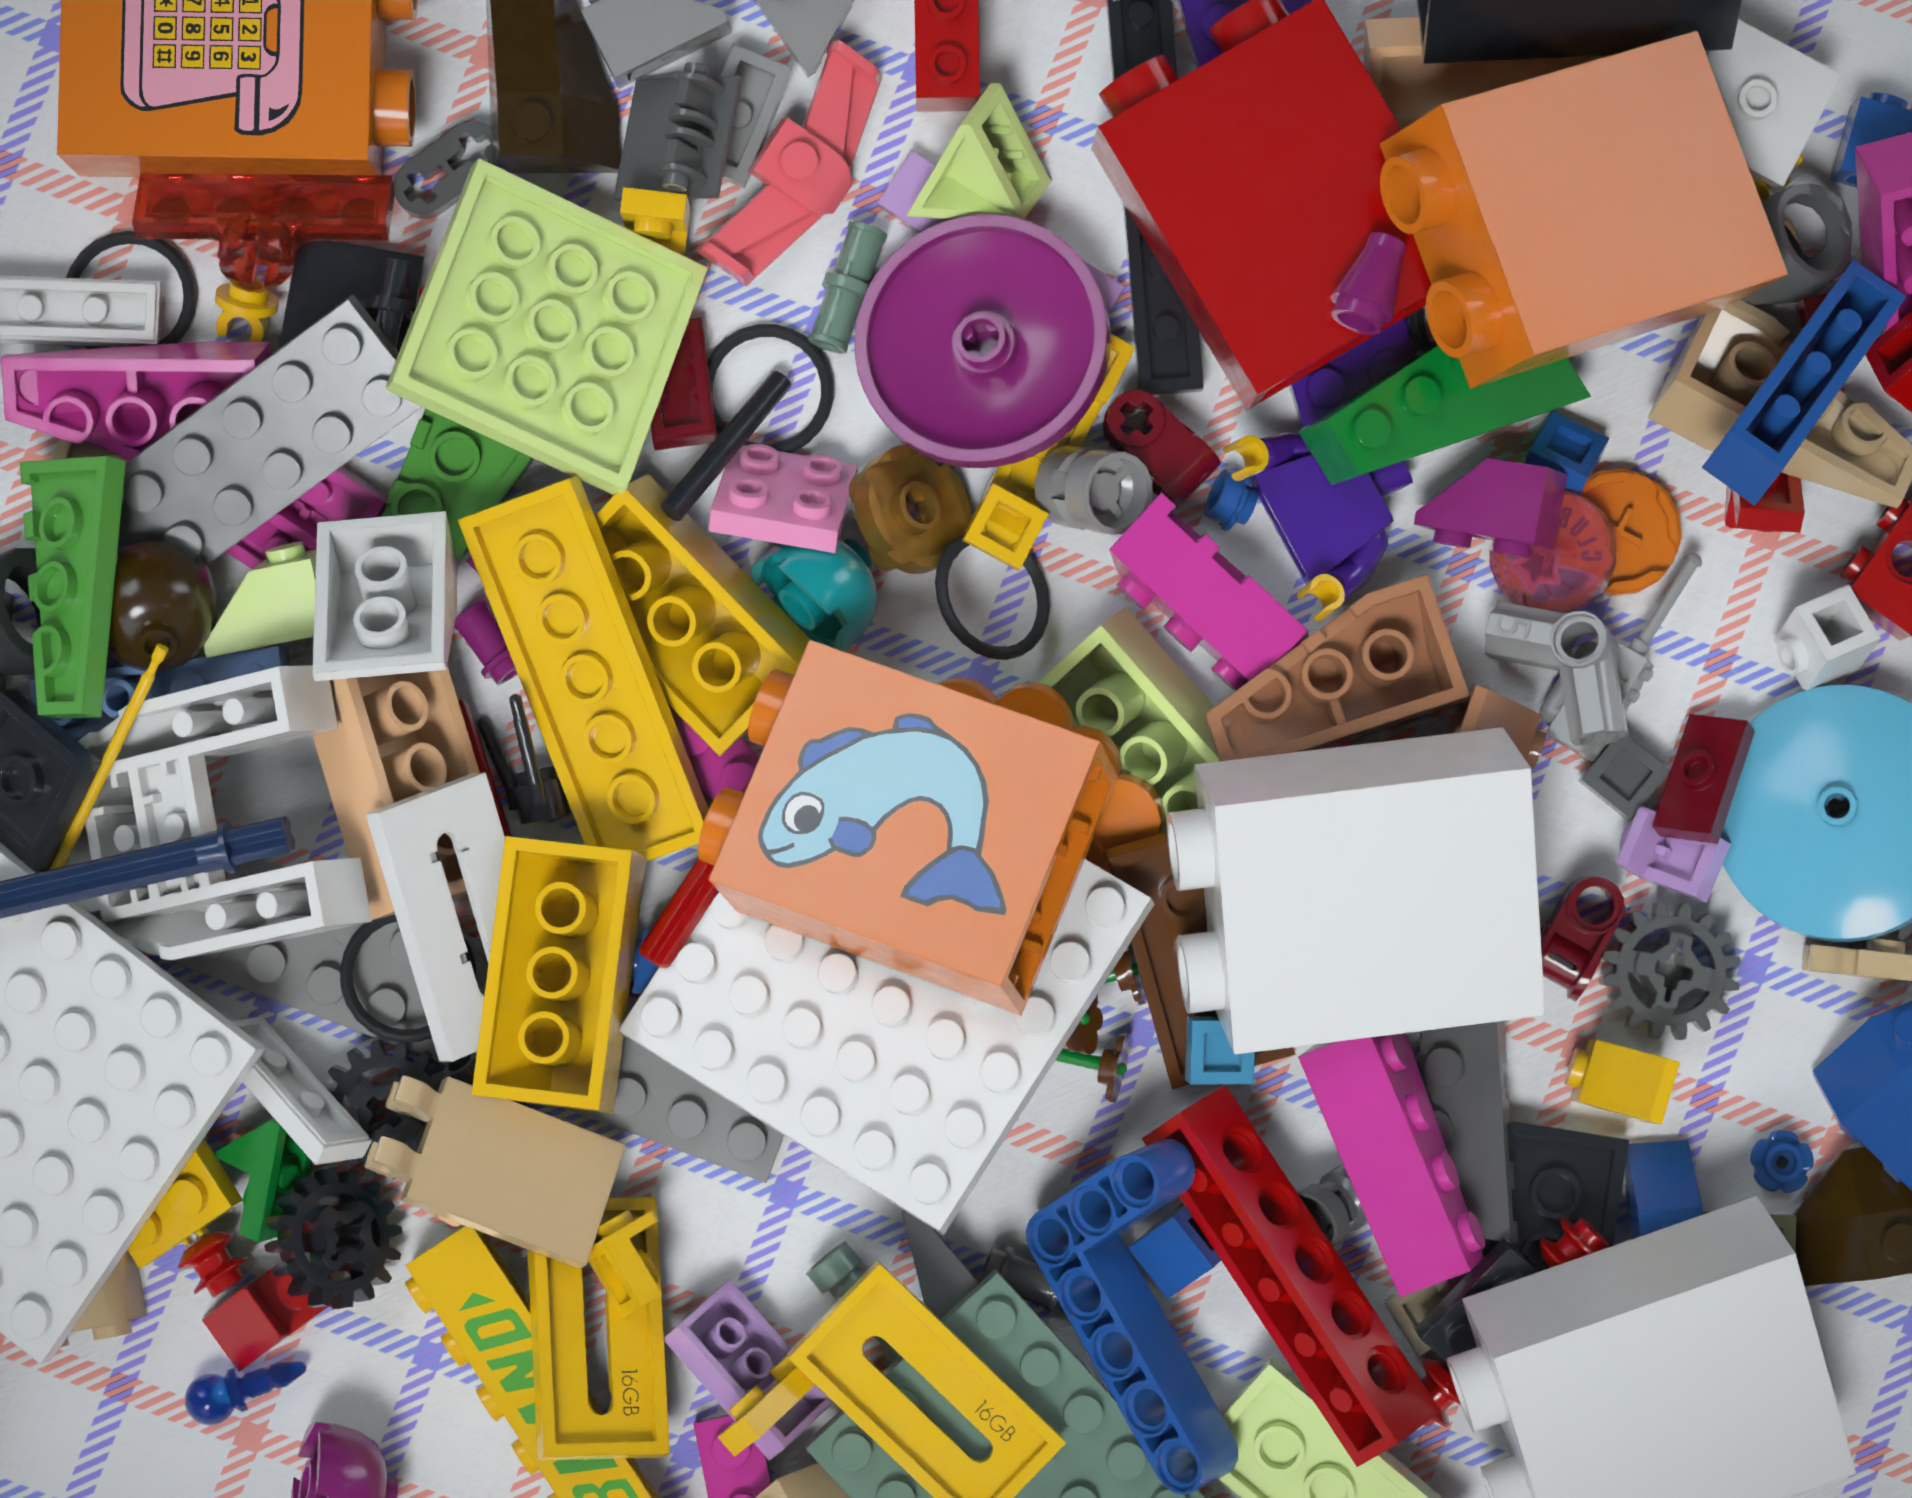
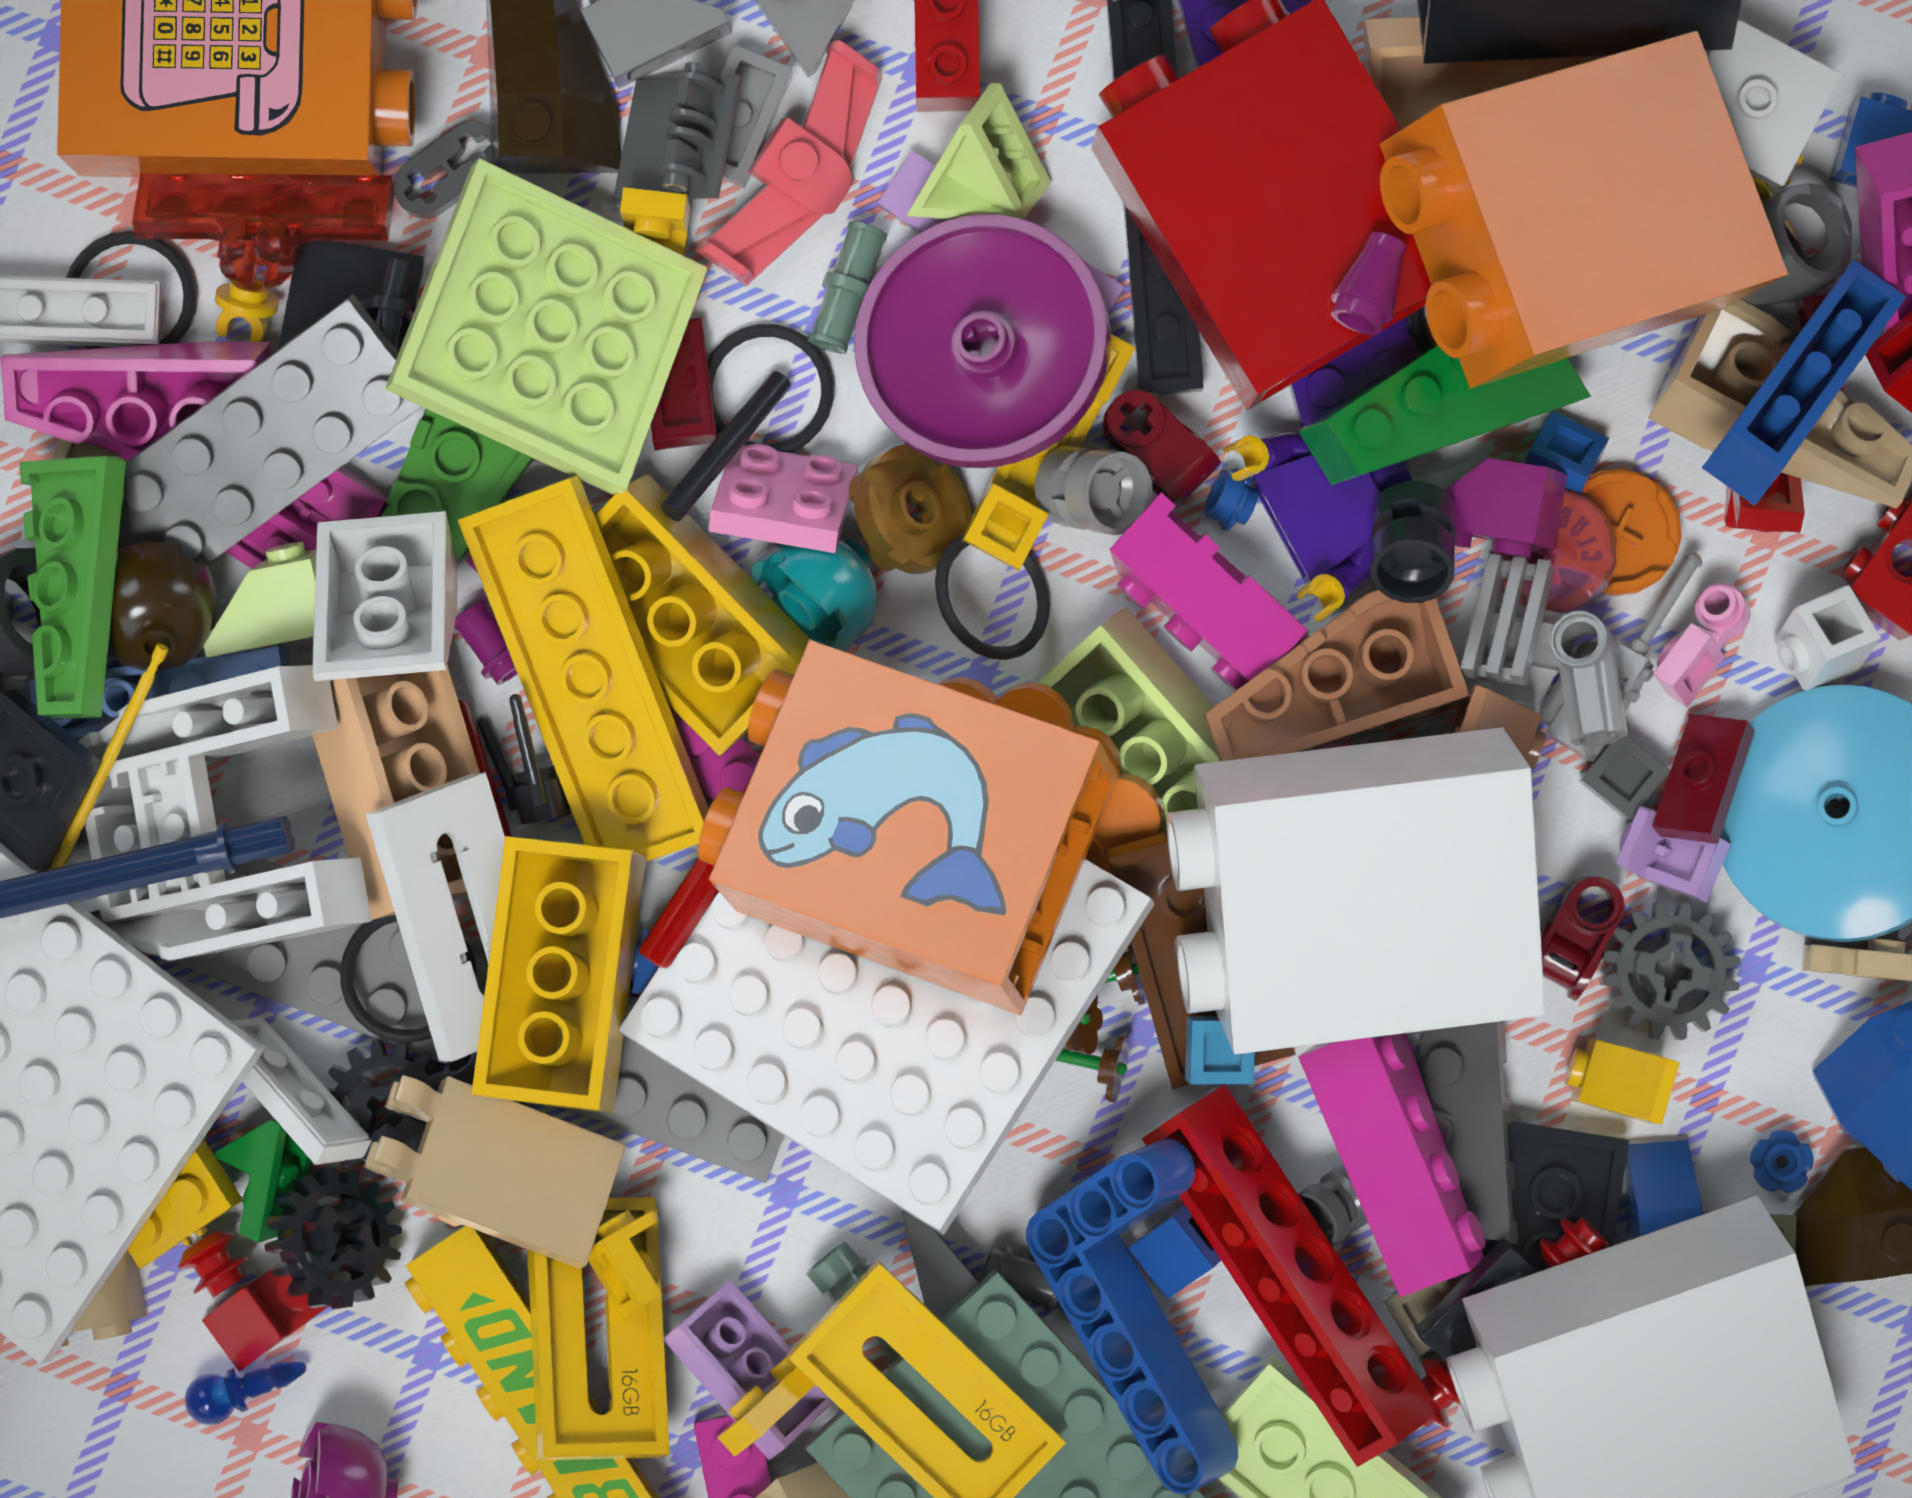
none -> black wheel [1370,481,1456,603]
none -> light grey tile [1460,554,1555,686]
none -> bright pink plate [1653,583,1750,708]

